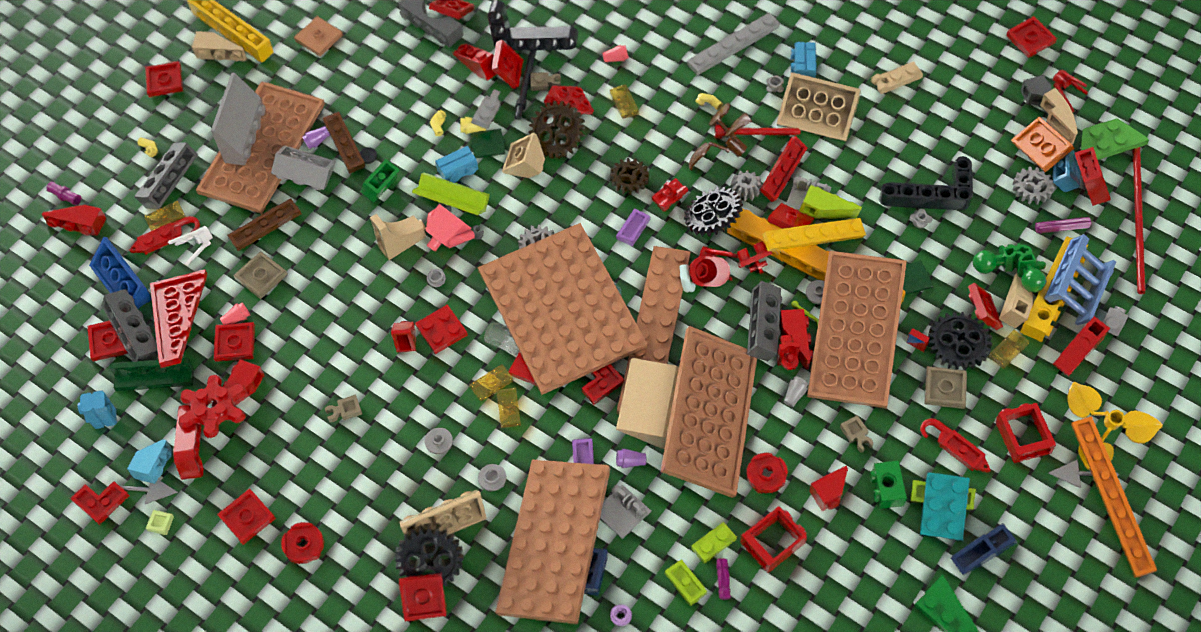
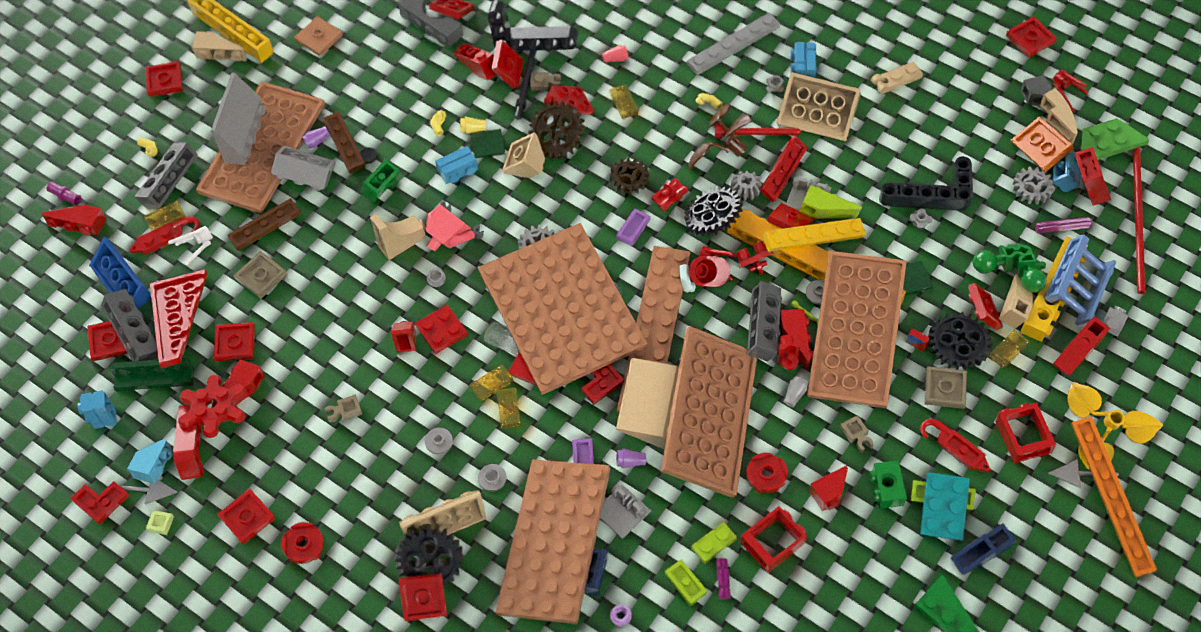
coral cone [220,303,250,324] -> none
lime panel [412,173,490,215] -> none
light grey hinge [471,90,501,129] -> none

